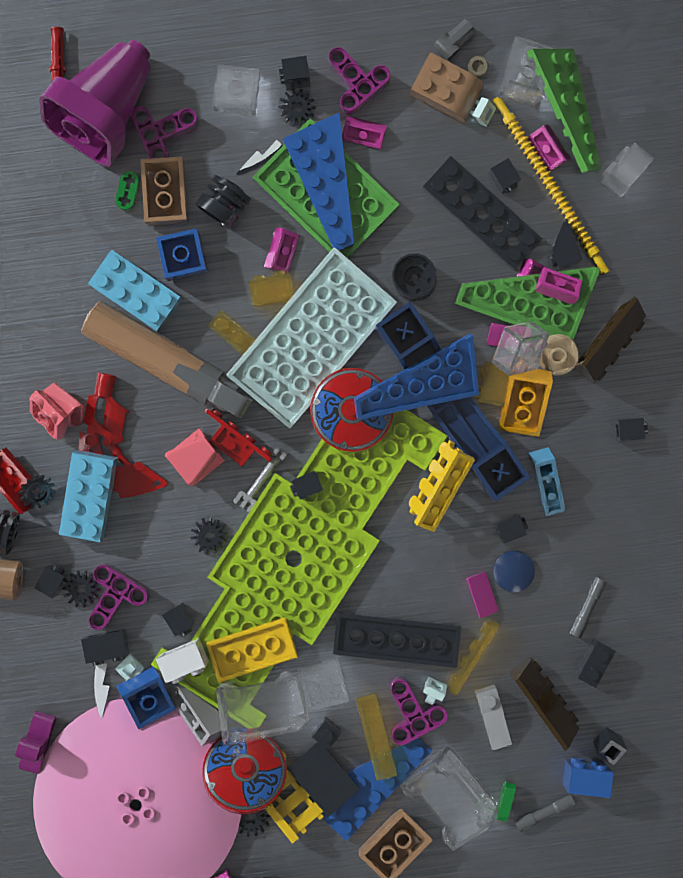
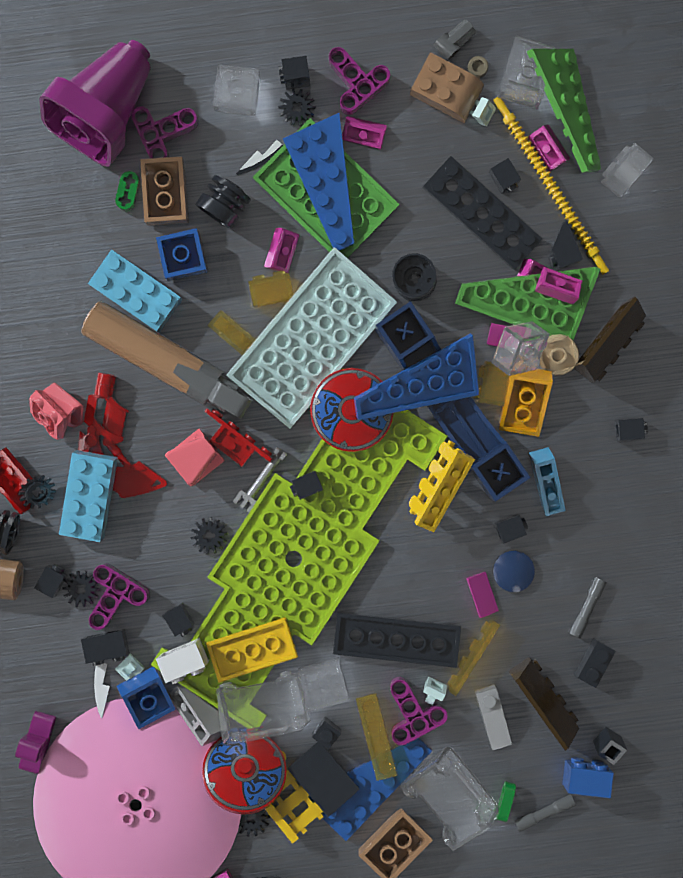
red pin [49,26,66,82] -> none

